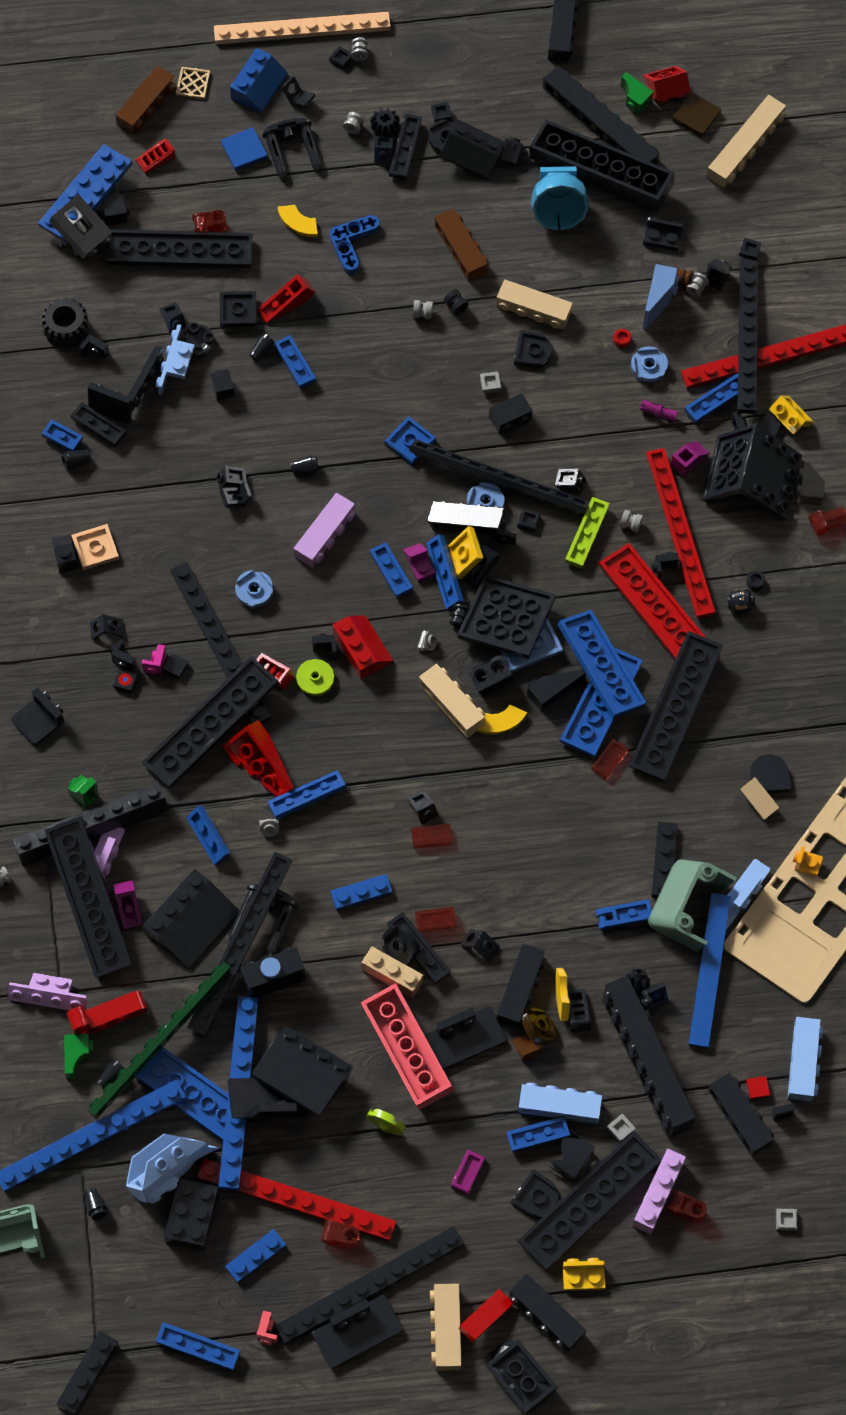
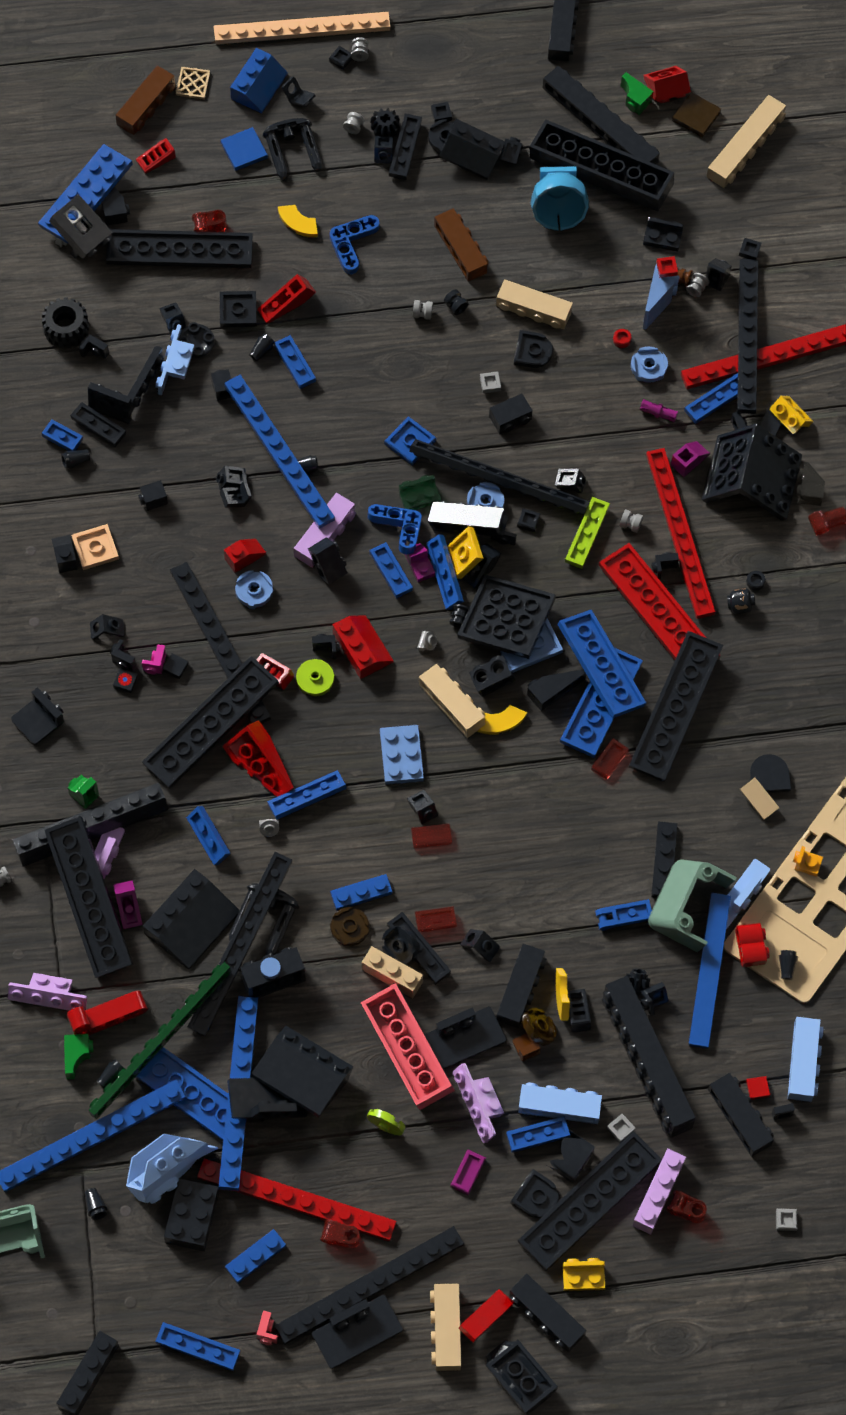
none -> black brick [138,480,168,511]
none -> blue plate [224,375,335,529]
none -> red slope [224,539,266,573]
none -> black brick [308,537,348,585]
none -> dark brown tile [330,907,369,946]
none -> blue beam [368,504,422,554]
none -> medium blue plate [380,725,424,784]
none -> clear green bracket [399,475,441,510]
none -> lavender bracket [453,1063,504,1143]
none -> red tile [656,256,678,278]
none -> red brick [735,923,770,967]
none -> black cone [779,950,798,980]

